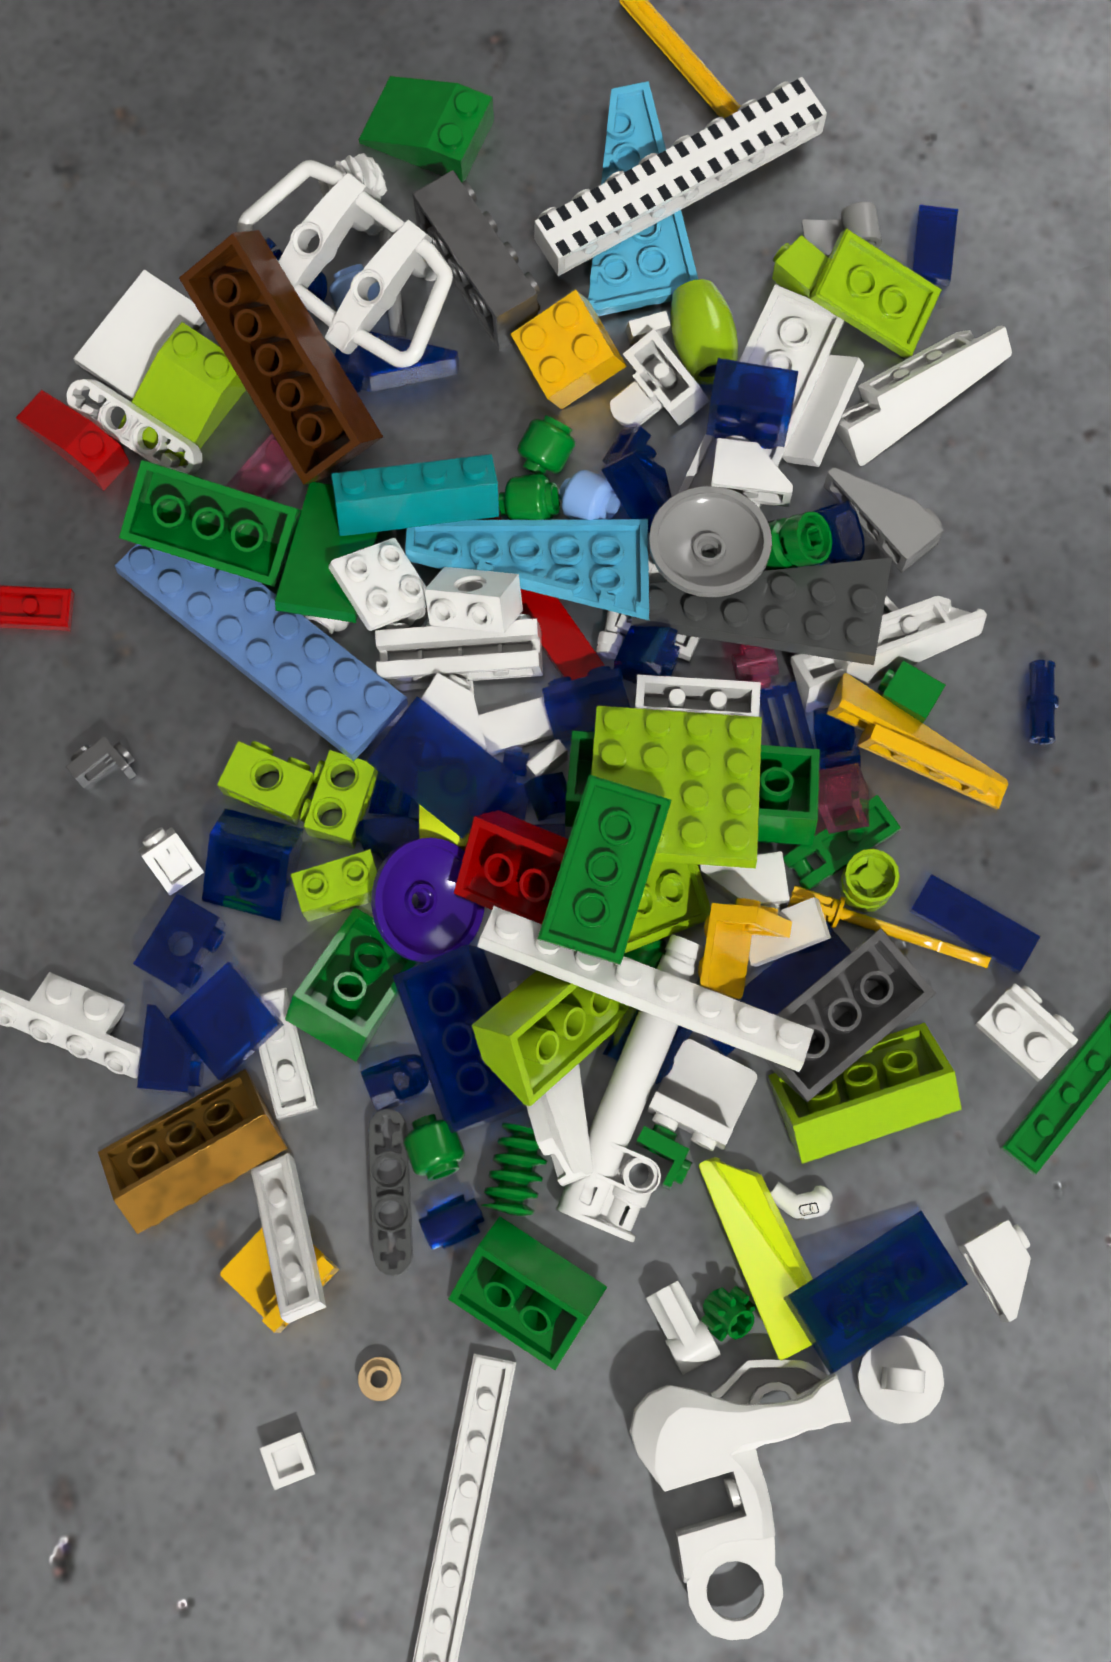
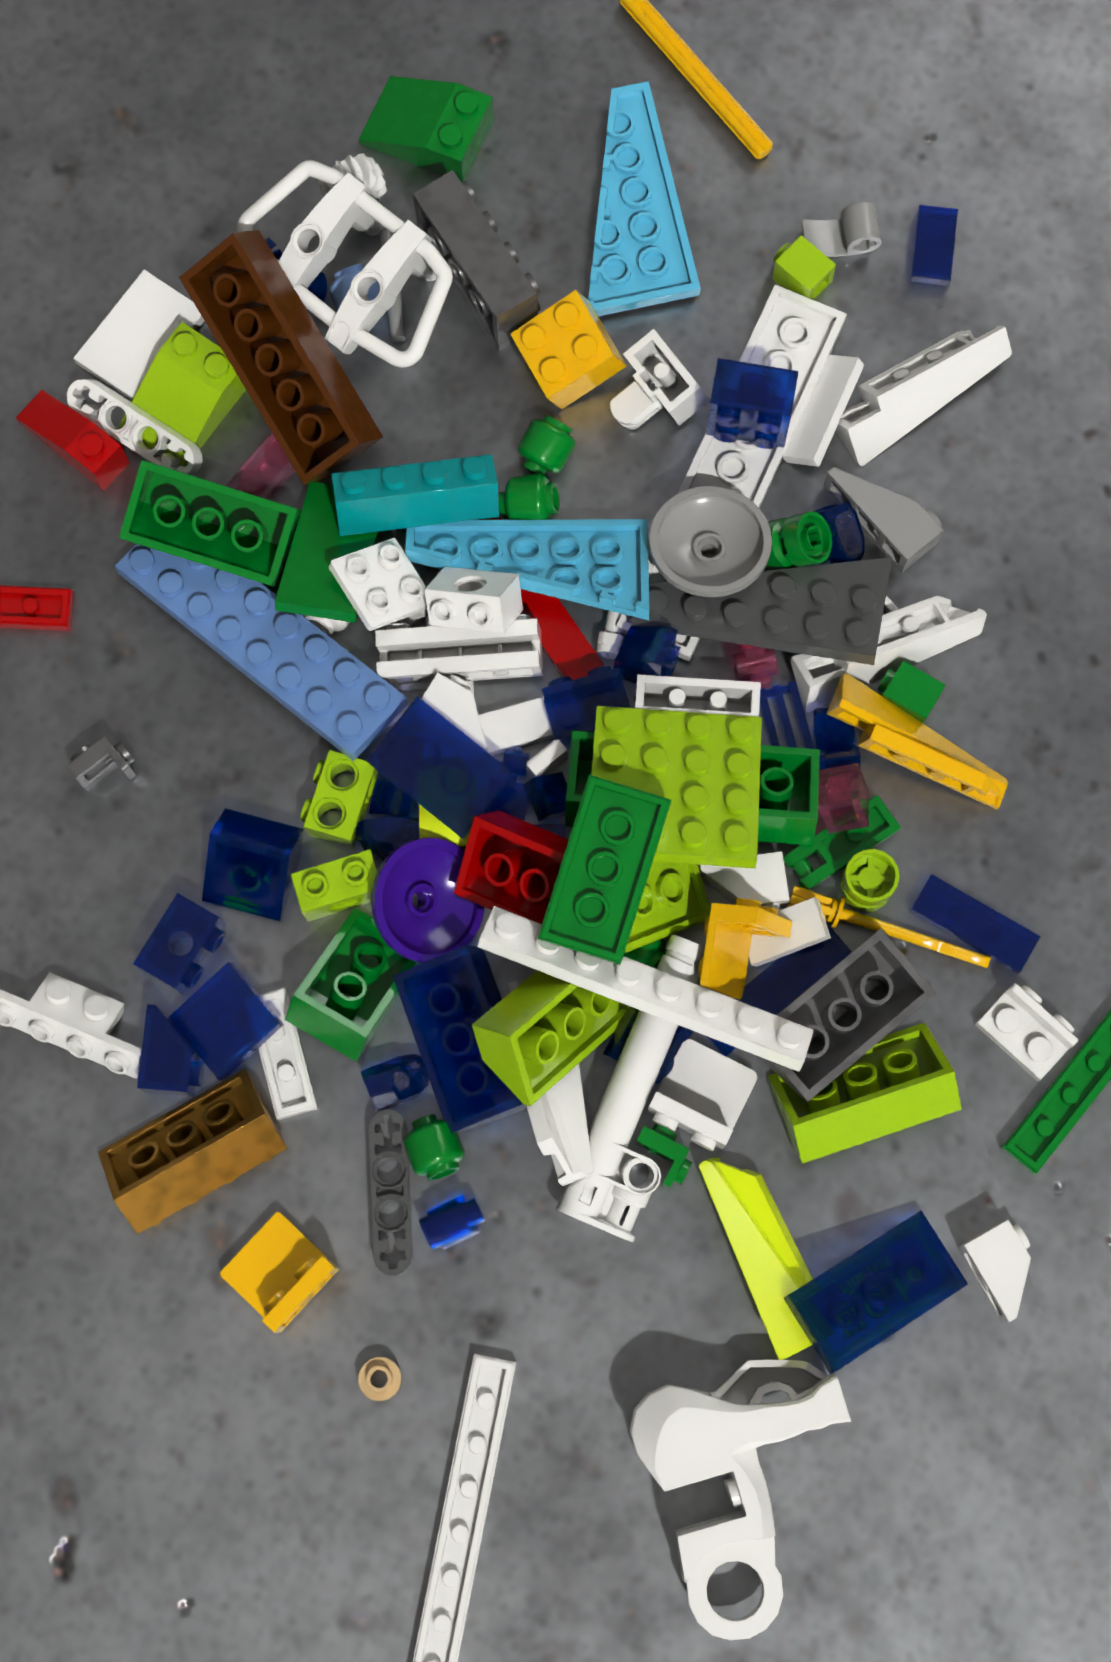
white bracket [138,827,204,896] -> none
lime brick [217,741,316,826] -> none
white tile [251,1153,327,1323] -> none
white plate [260,1432,317,1490] -> none
clear blue slope [335,331,460,393] -> none
green slope [448,1216,607,1370] -> none
green piece [480,1123,547,1216] -> none
white brick [534,77,827,276] -> none
light blue head [559,470,621,520] -> none
clear blue slope [601,450,672,533] -> none
clear blue tile [602,426,657,476] -> none
white plate [625,311,671,345] -> none
white piece [646,1281,721,1375] -> none
lime piece [670,279,738,385] -> none
green gear [701,1285,756,1342] -> none
white slope [711,436,793,507] -> none
white arm [770,1181,833,1220] -> none
lime tile [810,228,942,359] -> none
white tile [856,1336,944,1424] -> none
clear blue pin [1026,660,1059,745] -> none

